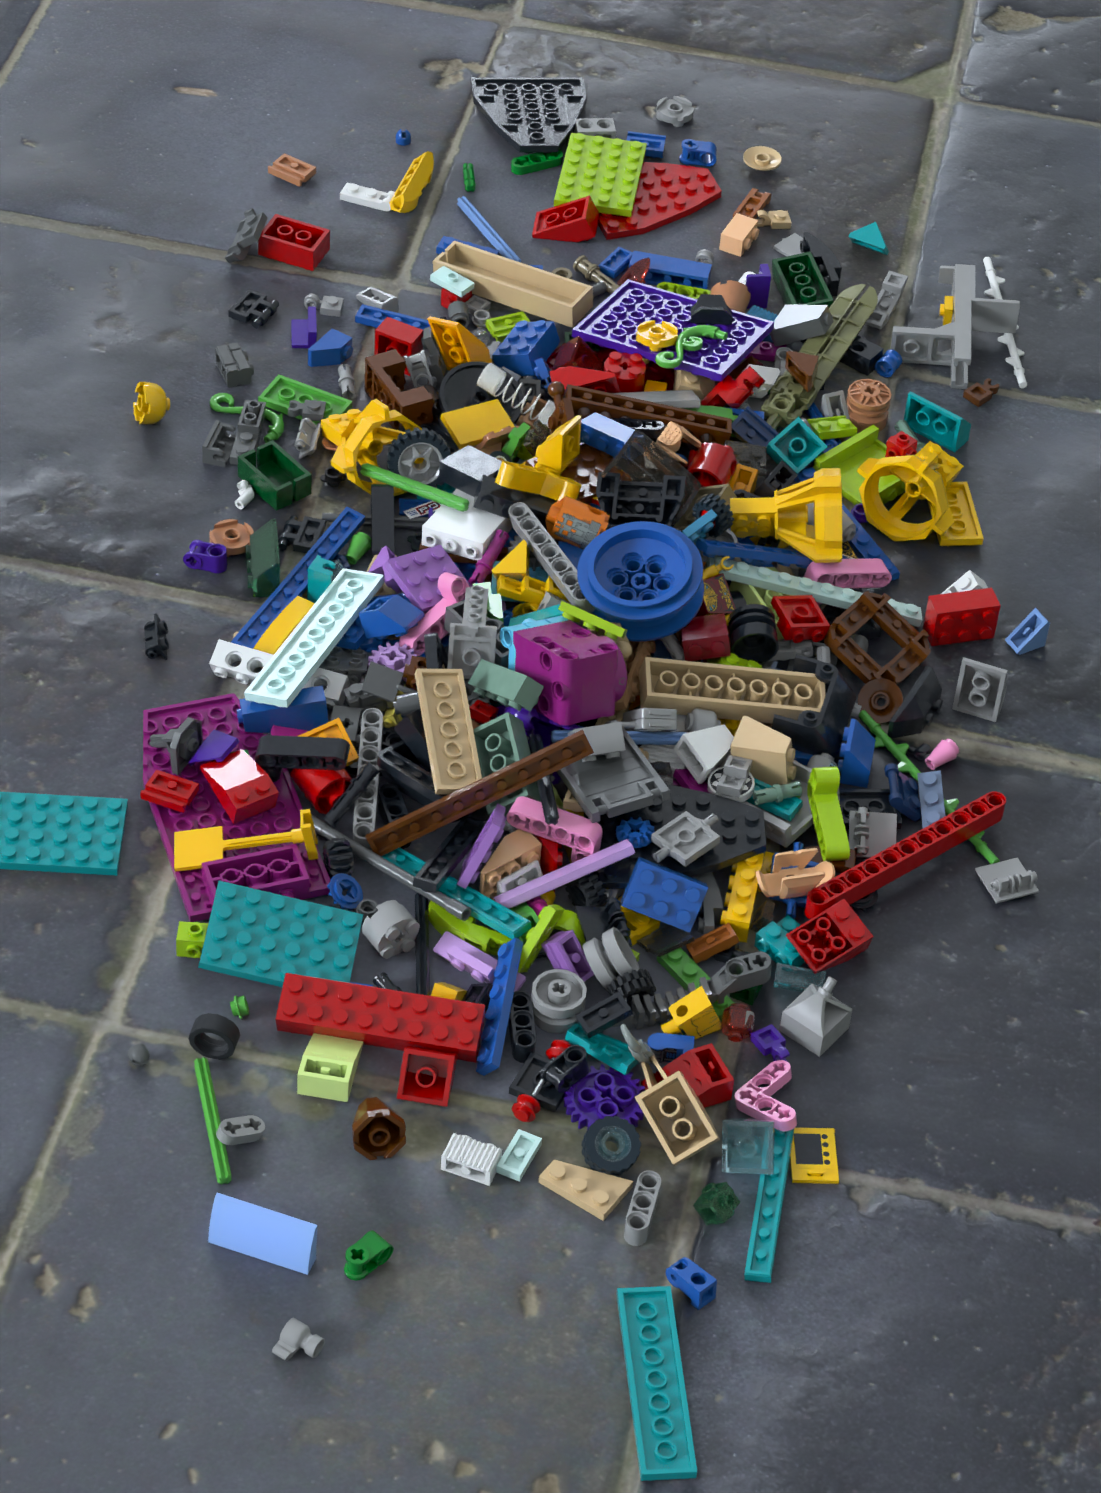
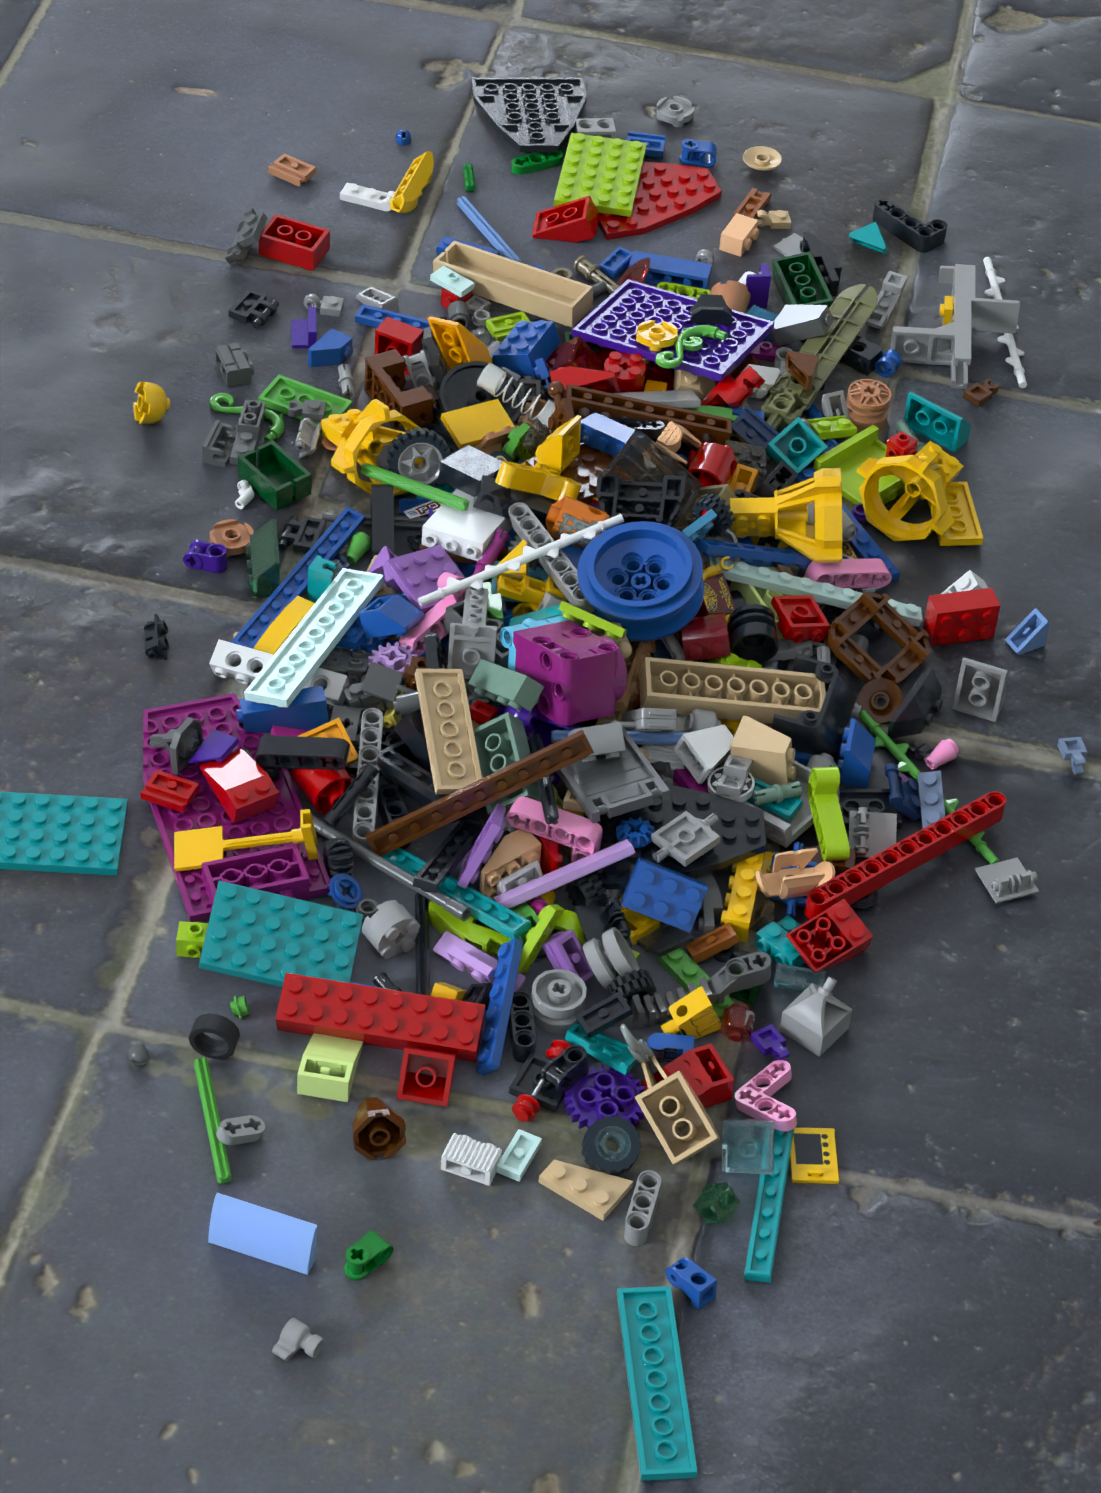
black plate [320,467,346,487] -> none
none -> white plant [418,514,624,607]
none -> black beam [872,198,948,253]
none -> sand blue plate [1057,737,1087,775]

